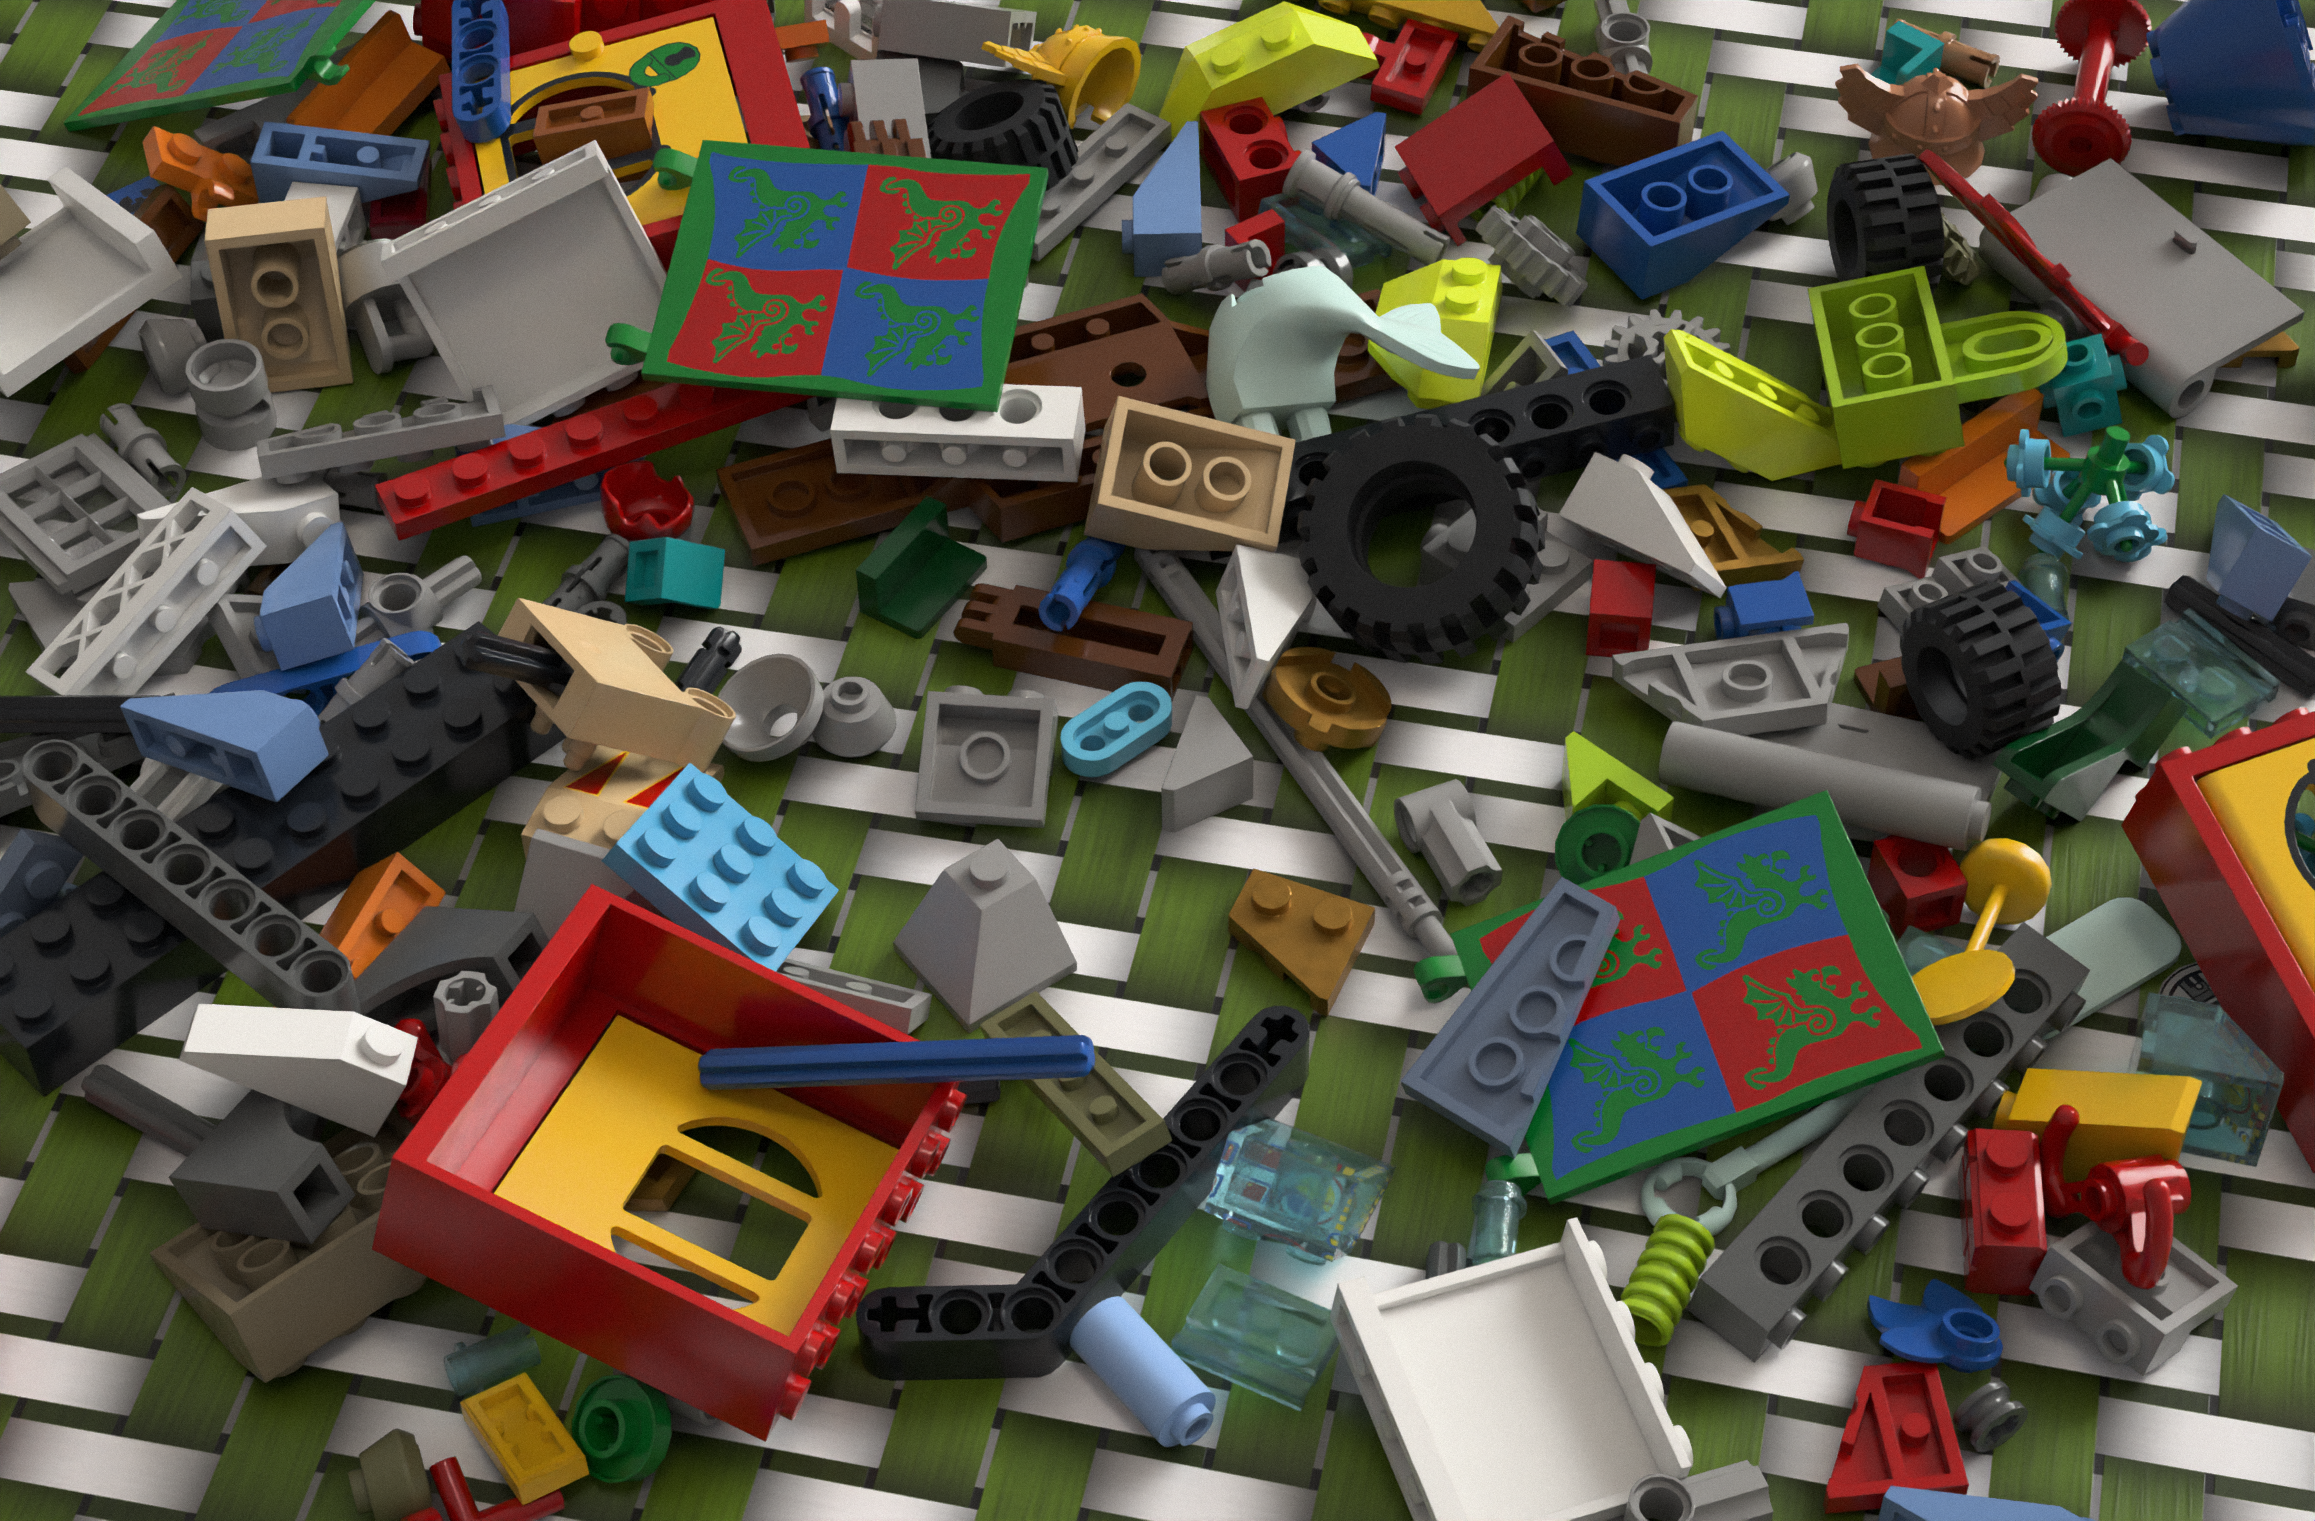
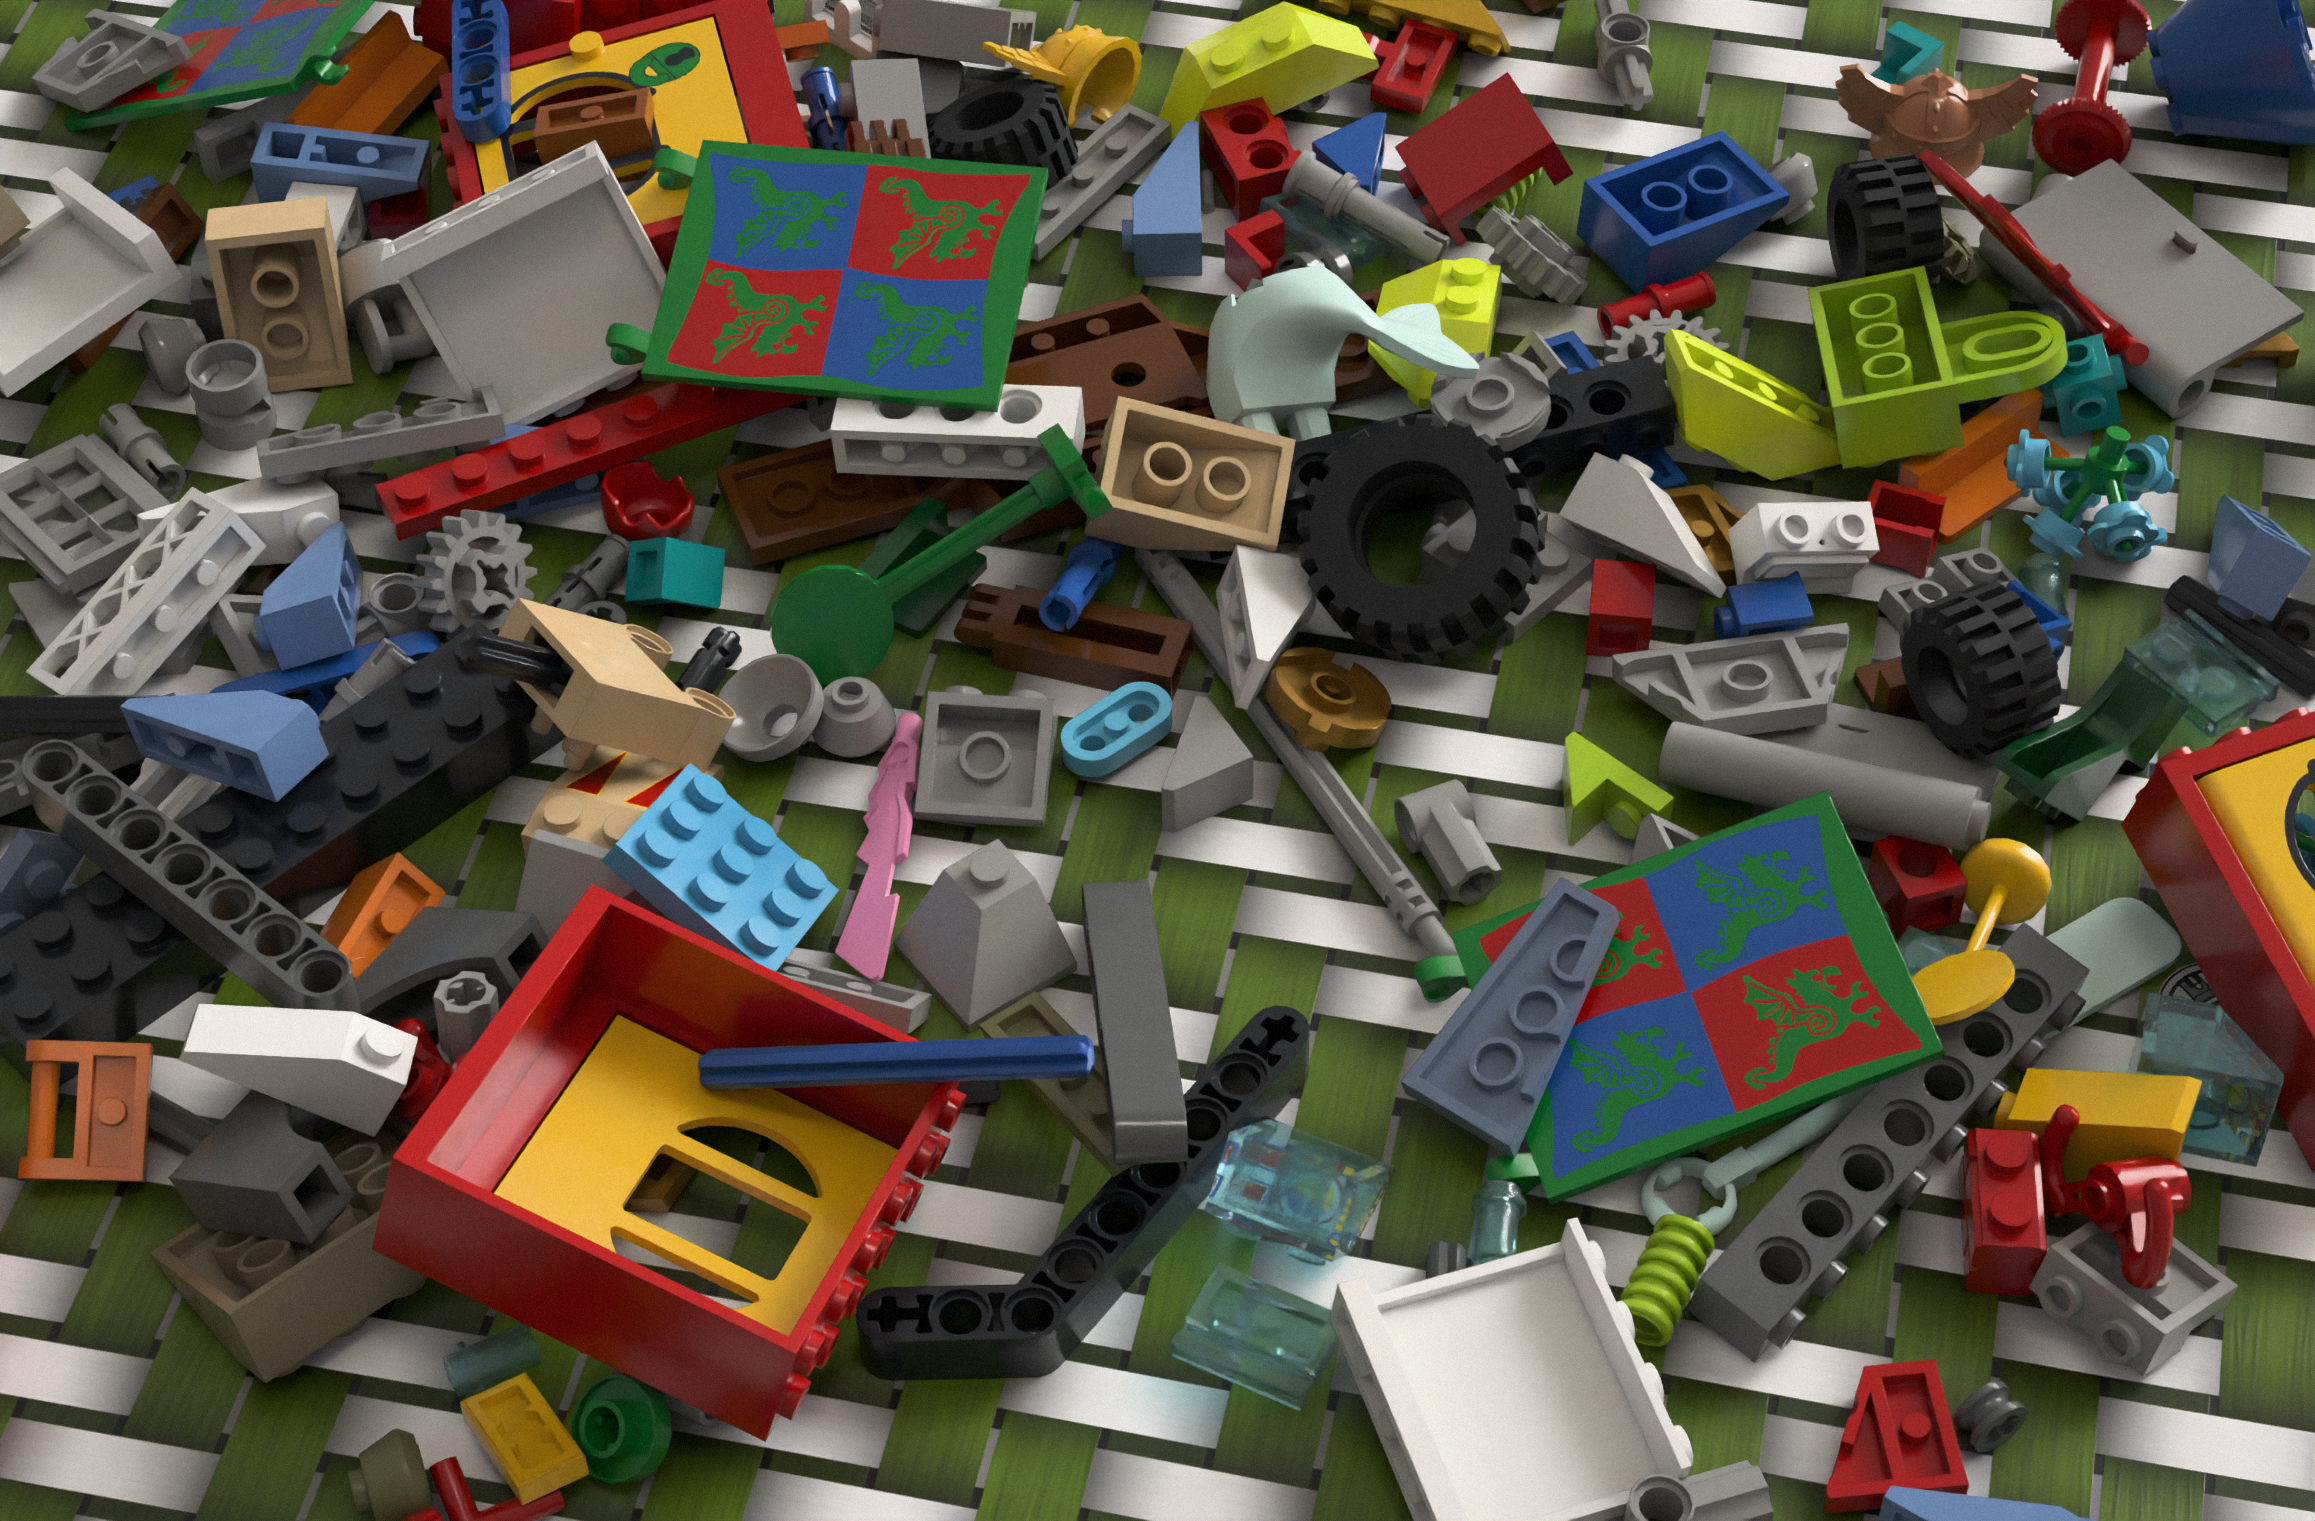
orange plate [142,126,259,222] -> none
light blue brick [1070,1296,1216,1447] -> none
light grey pin [1161,239,1271,295] -> none
pearl gold wing [1228,868,1375,1016] -> none
reddish brown wedge [1466,15,1698,167] -> none
green plate [1555,804,1641,885] -> none
blue plate [1867,1279,2003,1373] -> none
medium nougat pin [1893,19,2000,89] -> none
none -> orange plate [18,1040,154,1182]
none -> light grey wing [32,8,193,113]
none -> light grey gear [413,509,537,640]
none -> green piece [770,423,1113,685]
none -> bright pink sword [835,713,923,983]
none -> dark grey beam [1082,880,1188,1166]
none -> light grey piece [1200,170,1215,214]
none -> light grey tile [1430,352,1551,452]
none -> red pin [1597,271,1716,340]
none -> white window [1728,502,1879,594]

